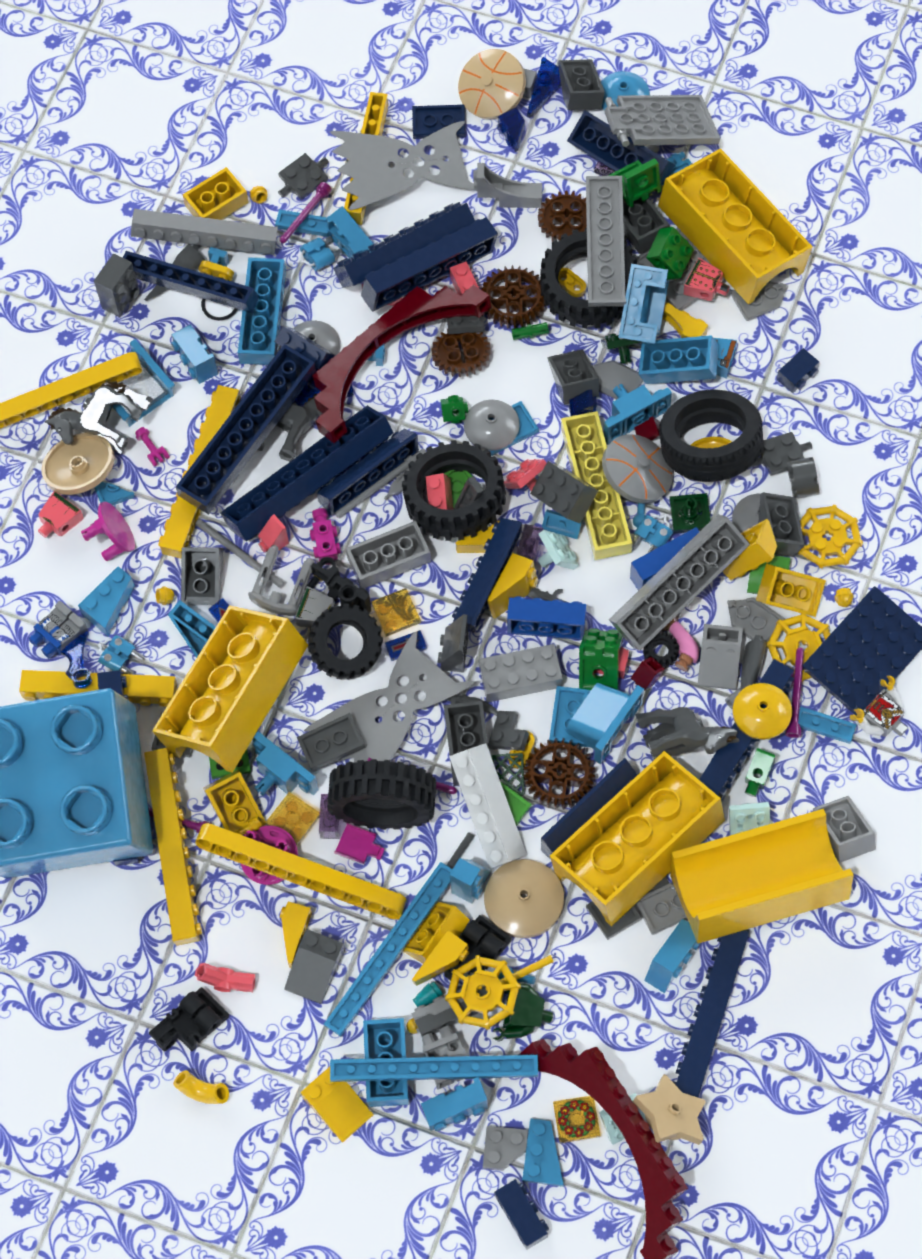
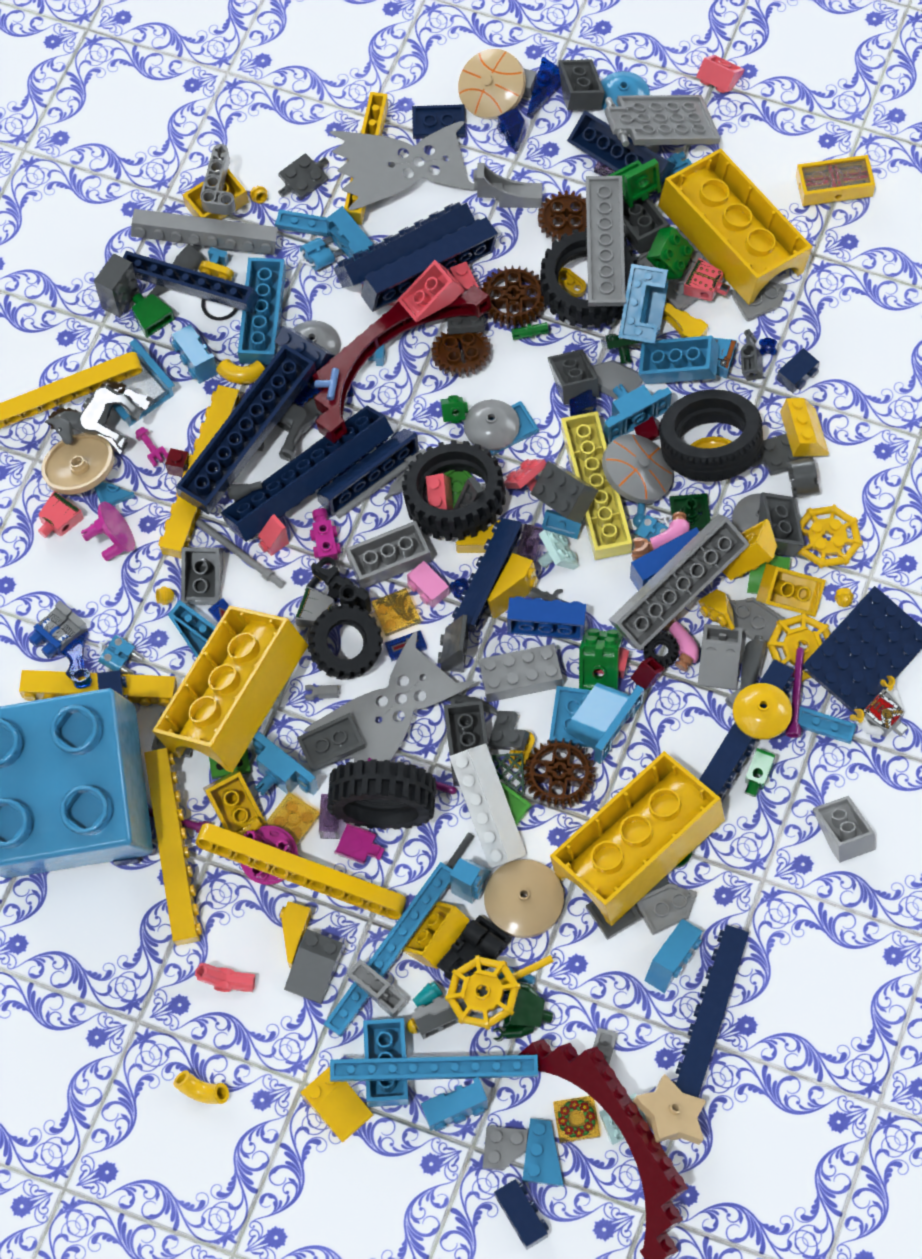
dark azure wedge [78,566,135,637] -> none
black plate [149,987,229,1052] -> none
light grey piece [248,545,314,616] -> none
magenta piece [280,182,332,244] -> none
yellow slope [412,931,469,986] -> none
light grey hips [422,1026,467,1090] -> none
dark blue slope [541,758,637,860] -> none
dark grey animal [635,707,739,761] -> none
yellow piece [670,809,854,944] -> none
light aqua plate [729,802,770,835] -> none
none -> green torso [132,293,175,338]
none -> dark red brick [165,448,189,477]
none -> light grey beam [200,144,236,215]
none -> yellow cylinder [216,359,265,385]
none -> dark grey cone [227,481,263,502]
none -> light grey bar [305,684,339,701]
none -> medium blue piece [314,368,339,400]
none -> light grey slope [347,959,407,1018]
none -> coral slope [397,260,465,322]
none -> bright pink piece [407,561,450,608]
none -> clear blue plate [450,578,469,599]
none -> light grey slope [593,1027,618,1064]
none -> piece [631,512,690,561]
none -> coral slope [696,55,745,93]
none -> yellow slope [698,589,735,630]
none -> dark grey piece [741,329,763,381]
none -> clear blue plate [759,338,777,356]
none -> yellow slope [780,398,829,457]
none -> brick [795,155,875,206]

